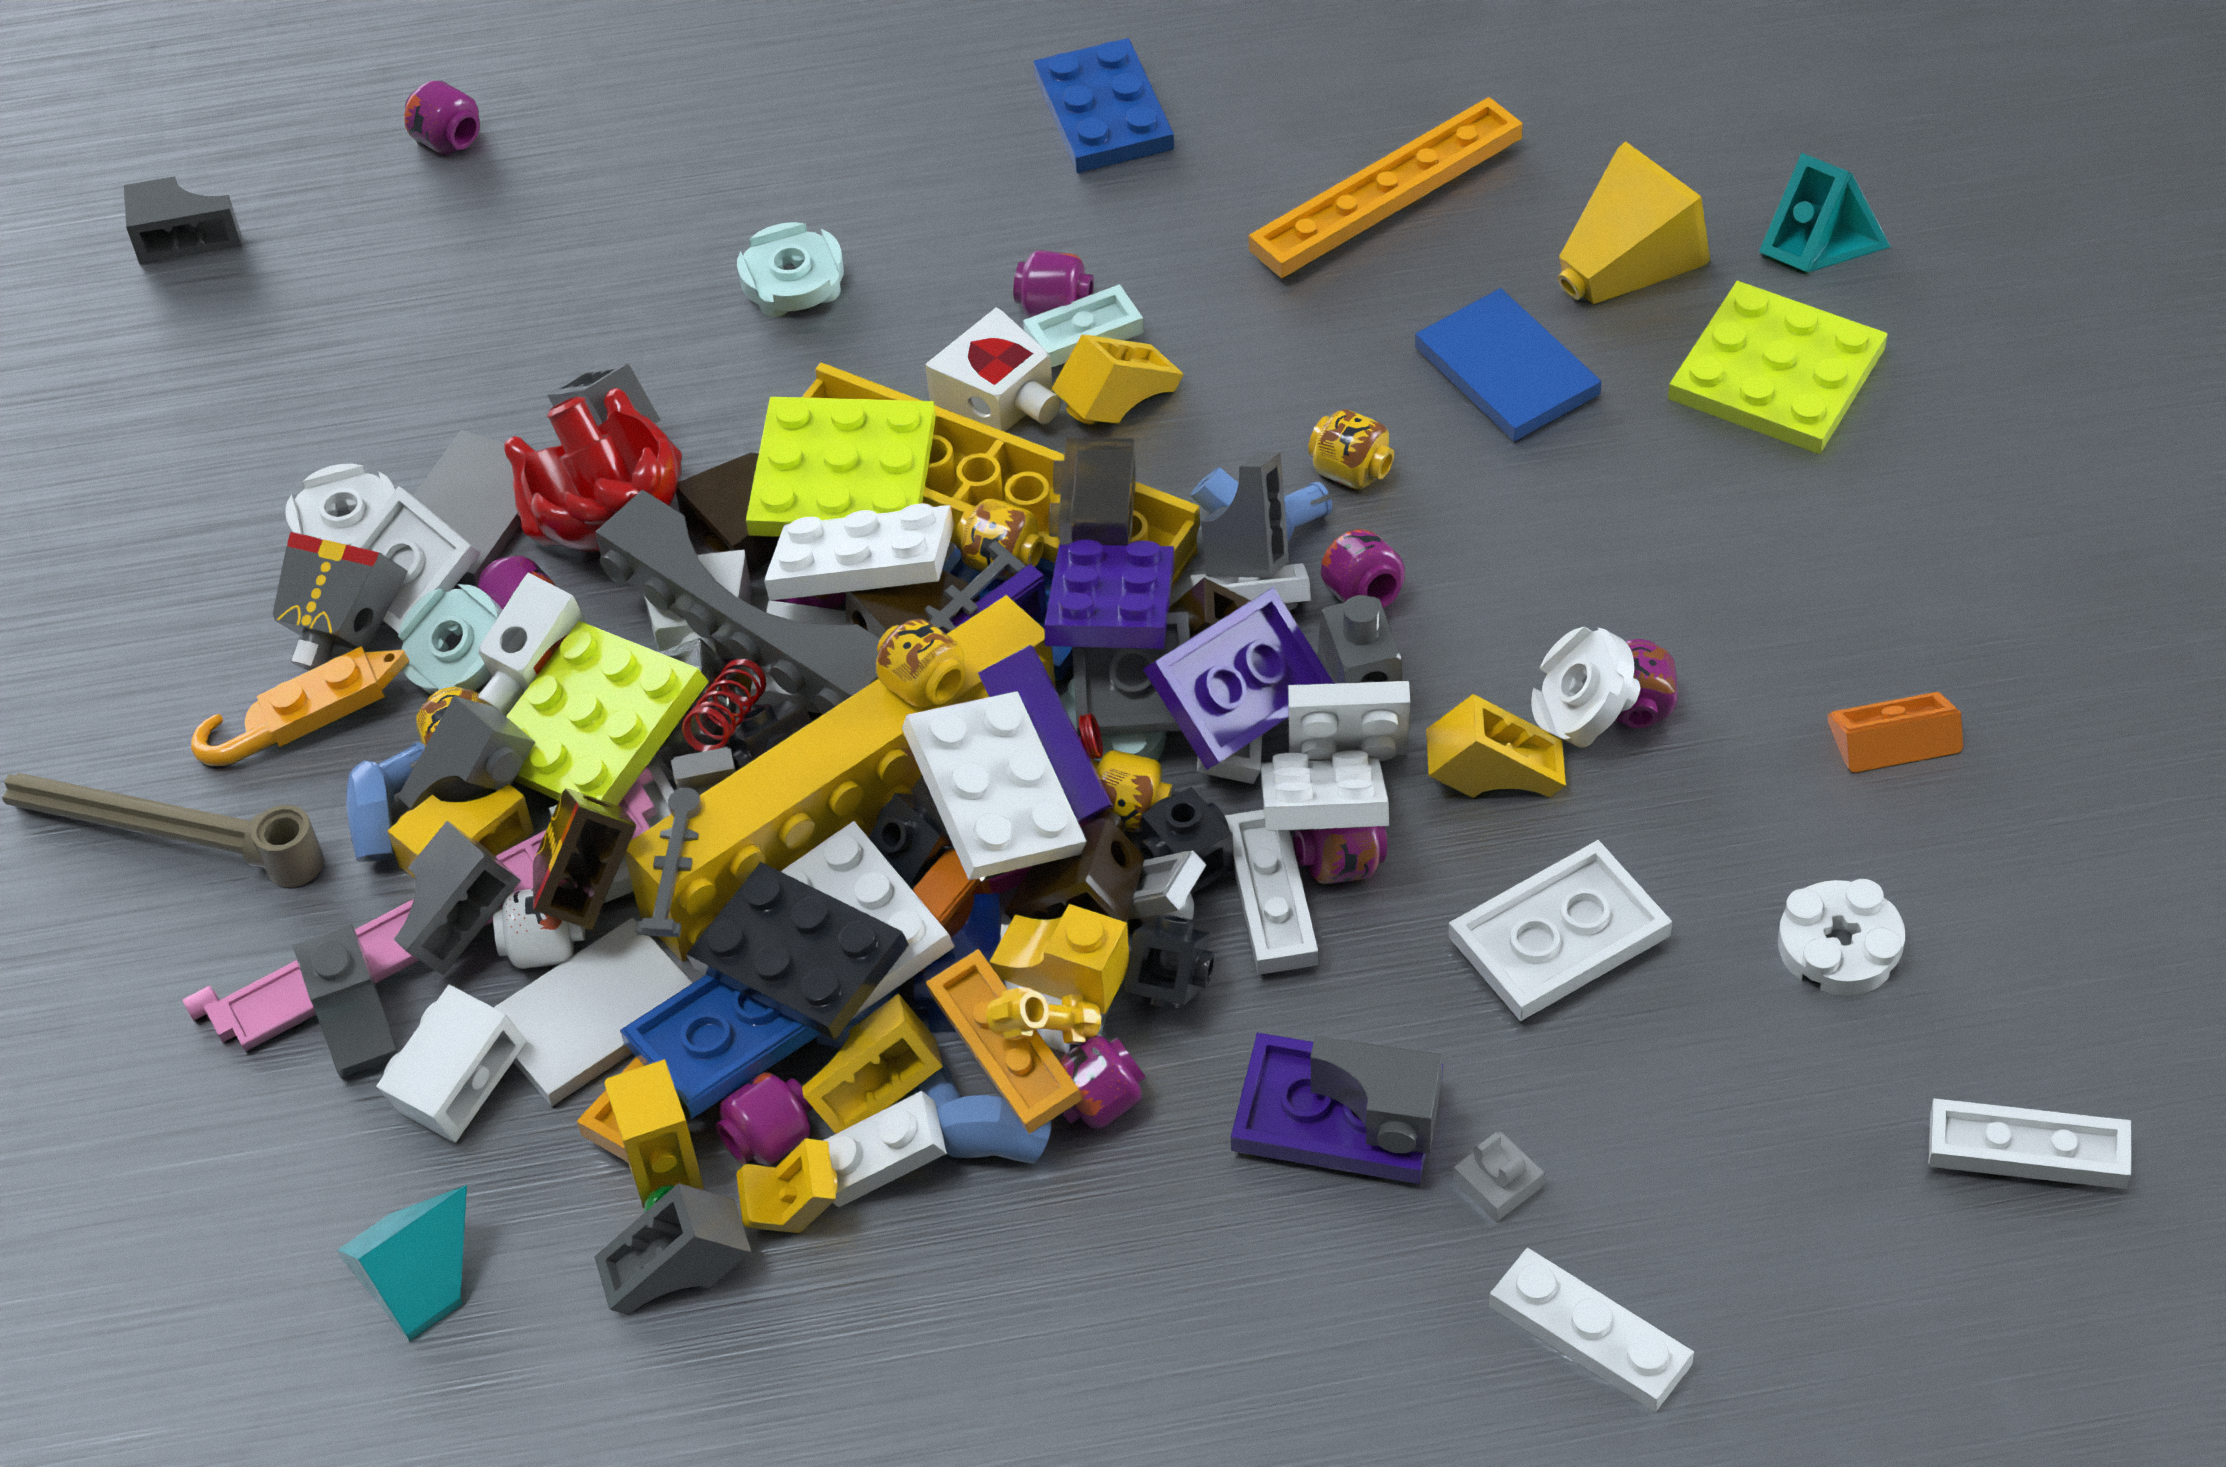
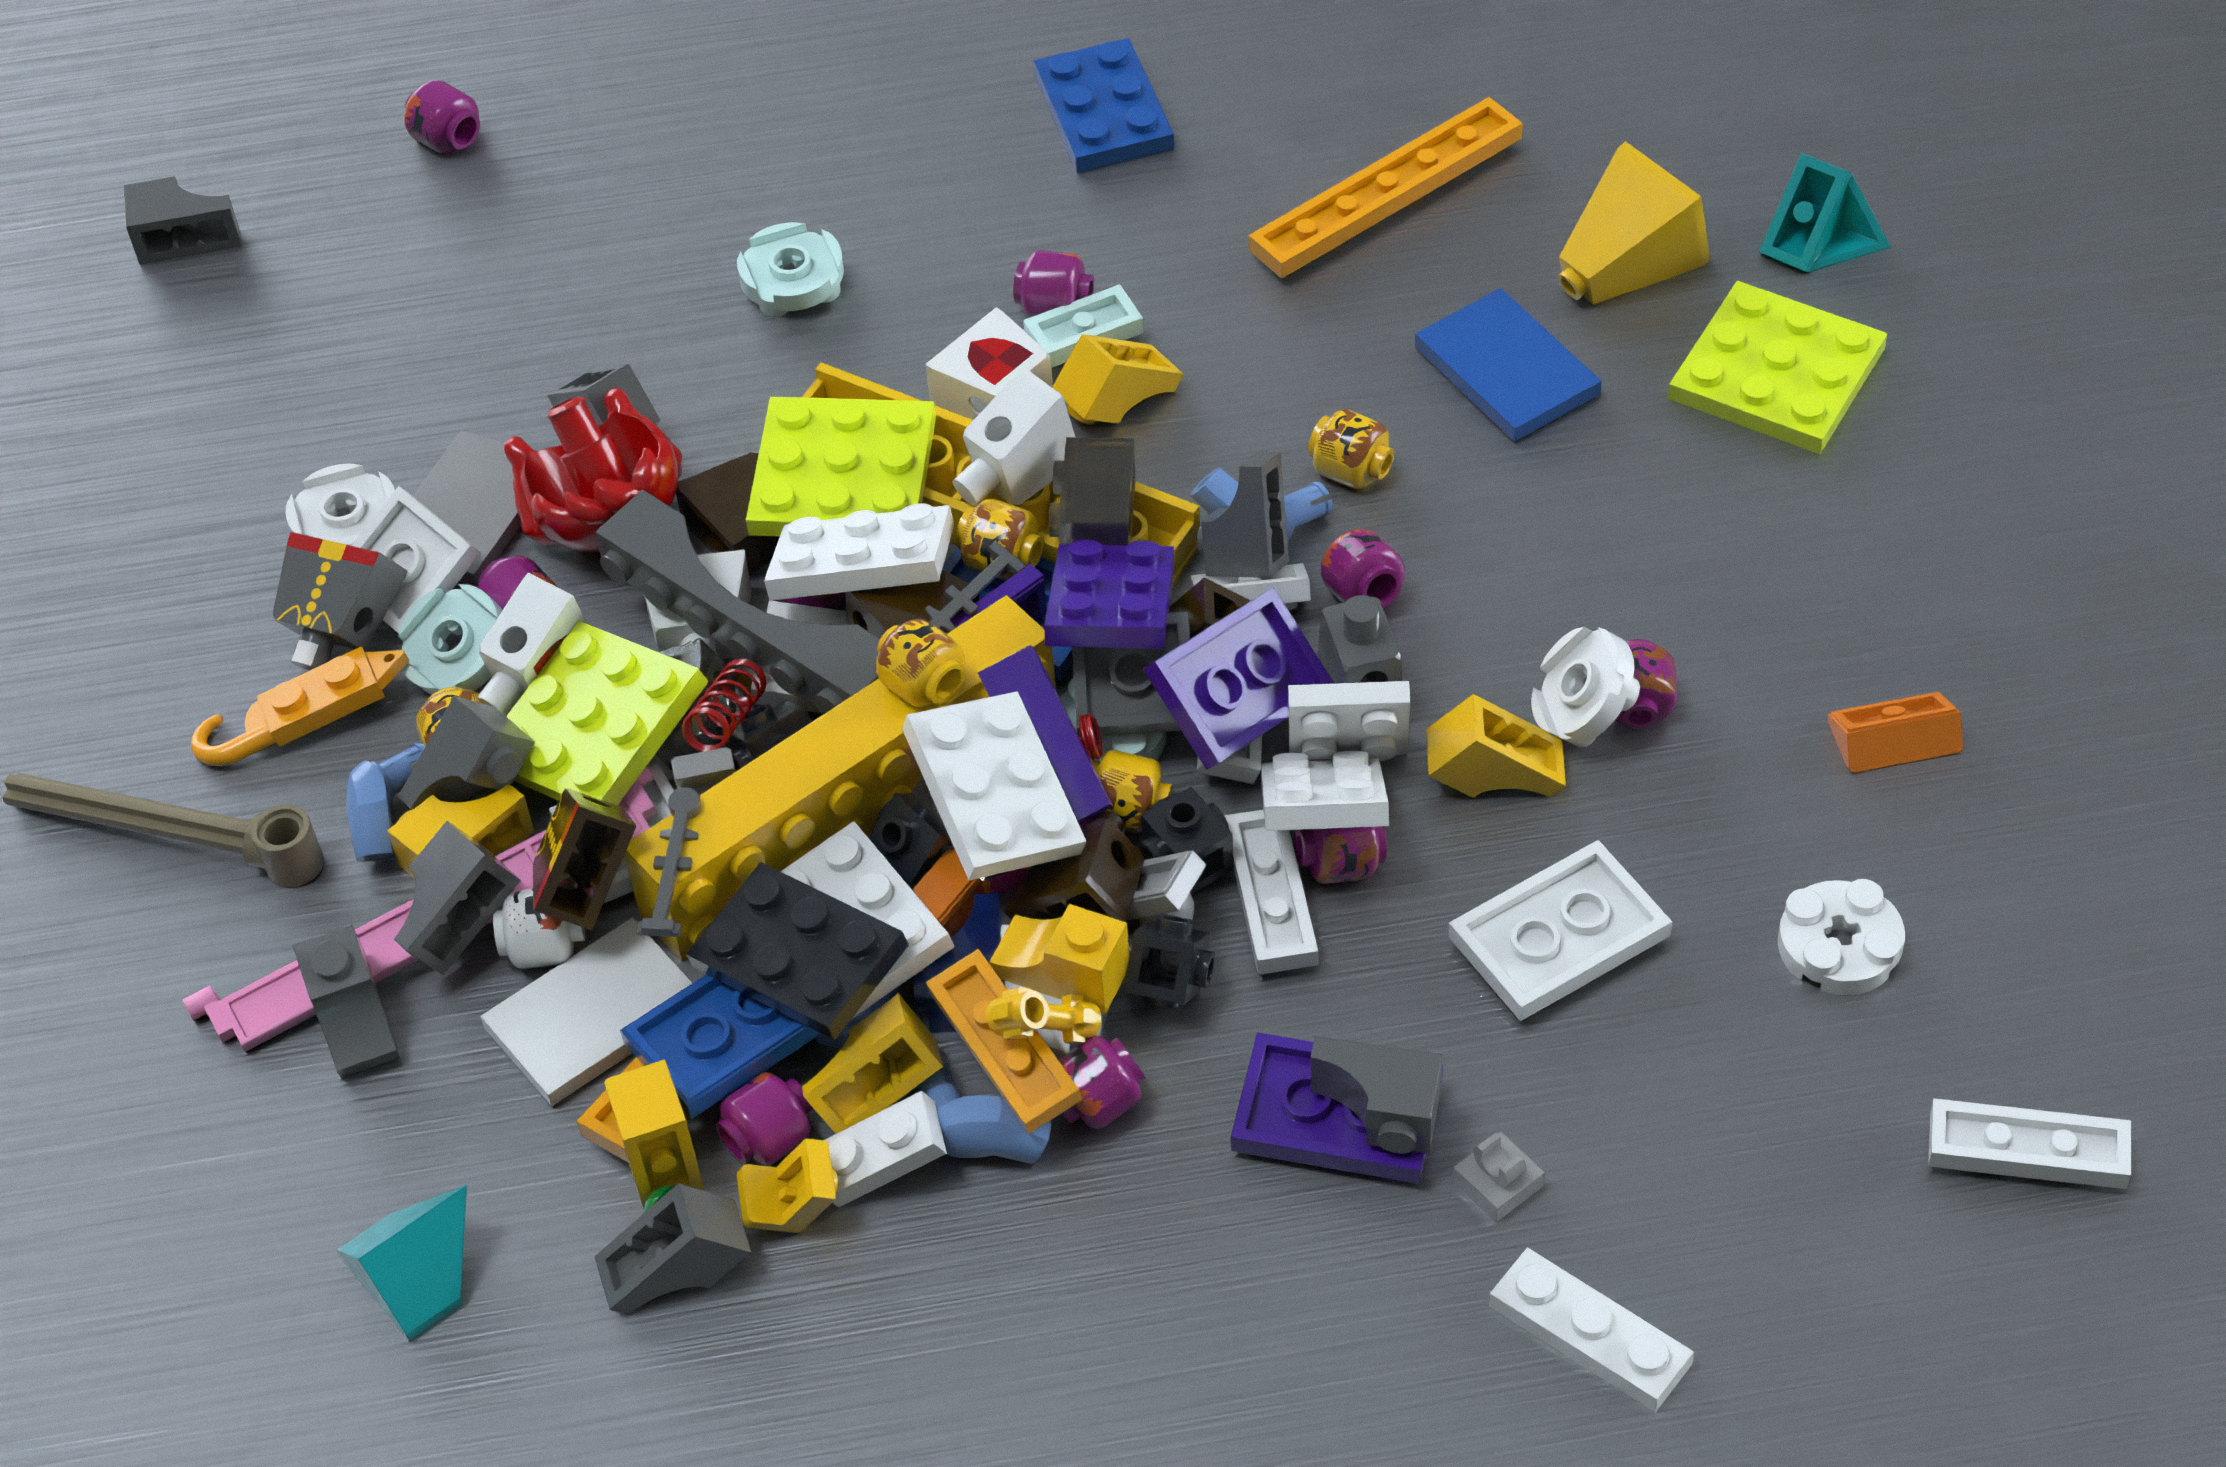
white brick [376,985,527,1143] -> none
none -> white torso [952,367,1082,506]

